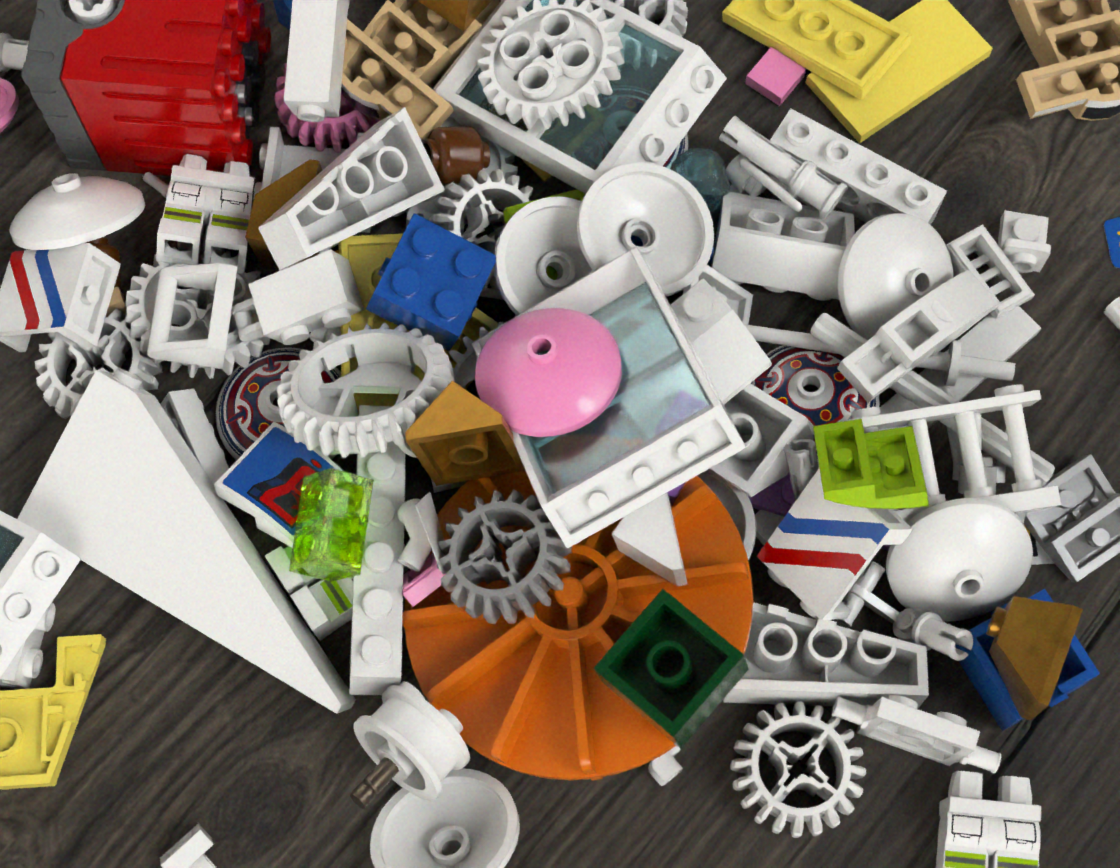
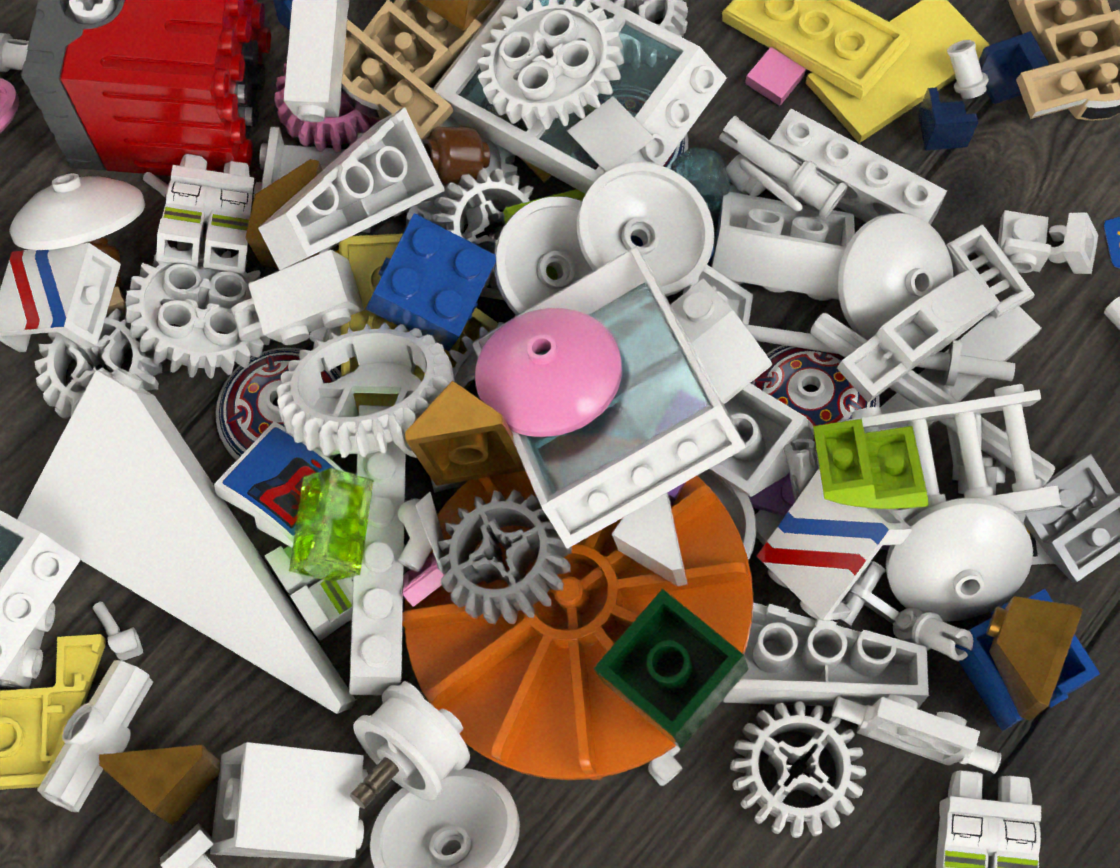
white tile [147,263,238,369] -> none
white piece [160,388,229,501] -> none
none -> white piece [37,660,153,812]
none -> white hand [93,602,143,661]
none -> pearl gold slope [99,745,220,825]
none -> white slope [210,742,368,861]
none -> white sticker [567,96,655,172]
none -> dark blue panel [918,87,978,151]
none -> white pin [947,40,989,99]
none -> dark blue panel [979,31,1049,104]
none -> white tile [1048,213,1098,274]

